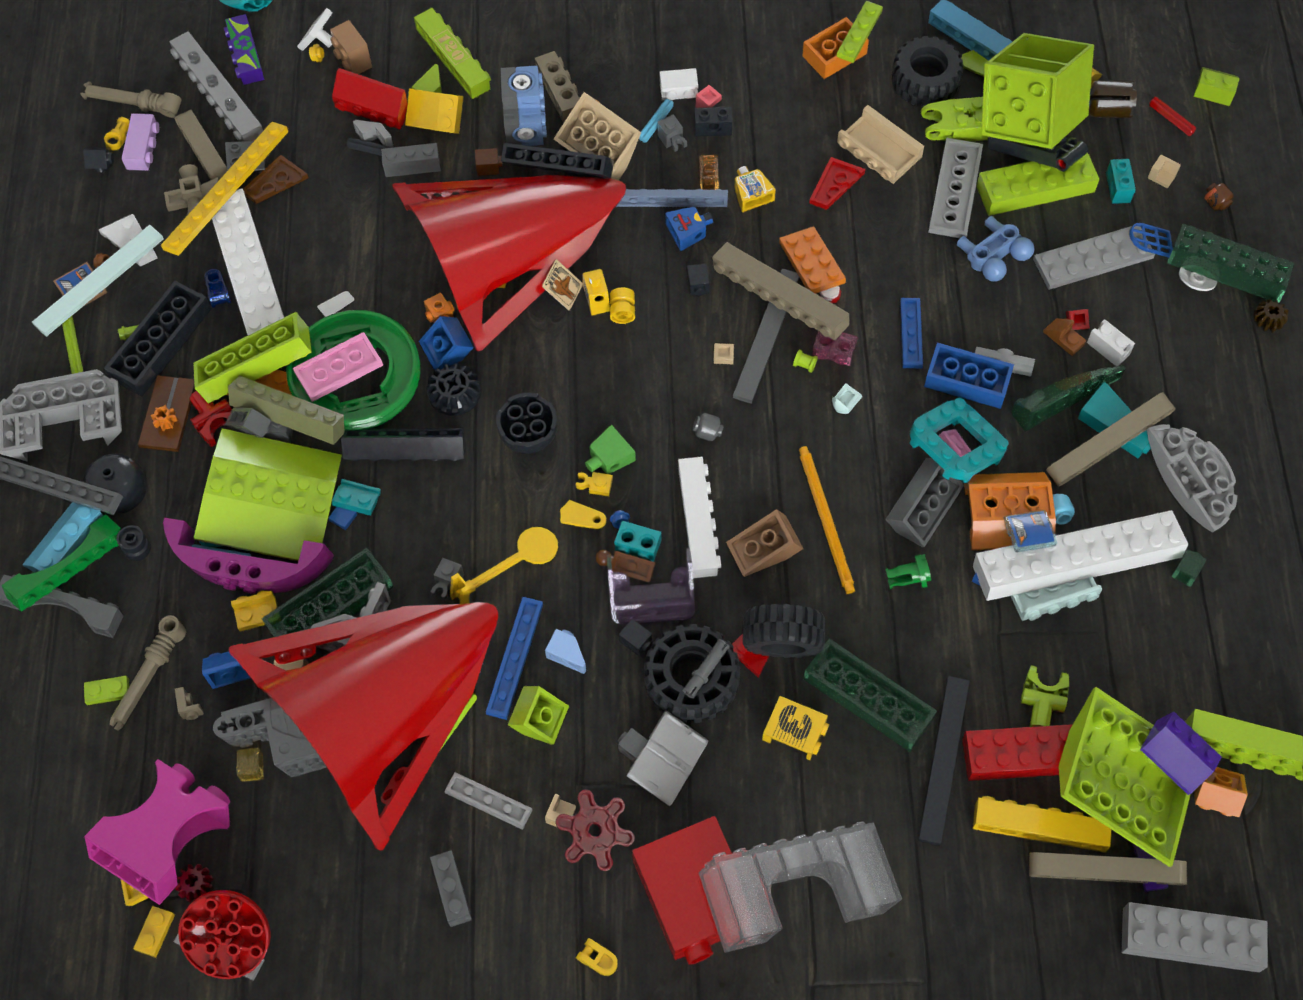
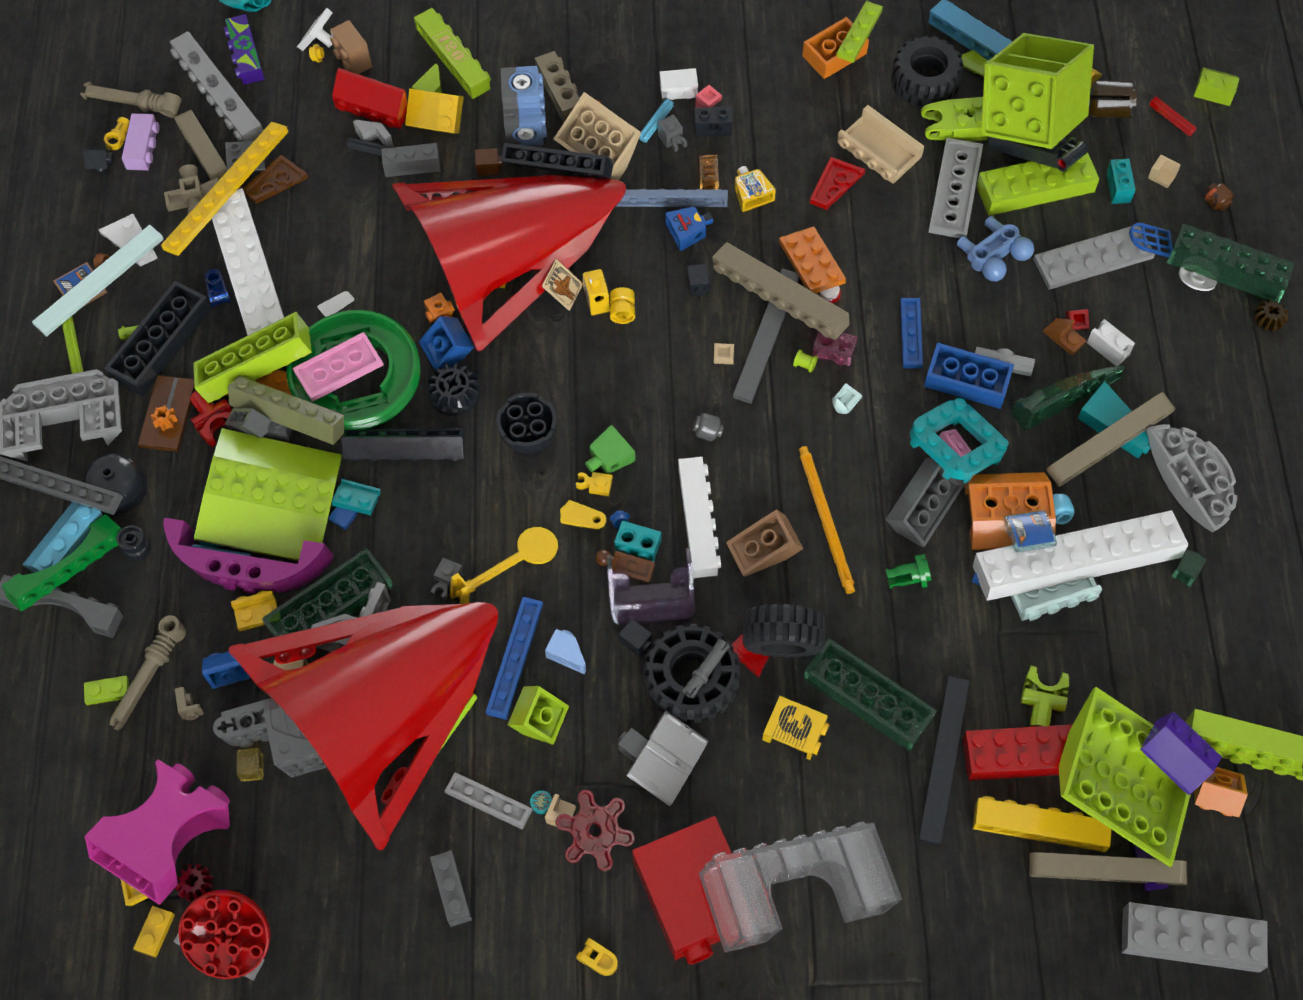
none -> teal tile [530,791,552,814]

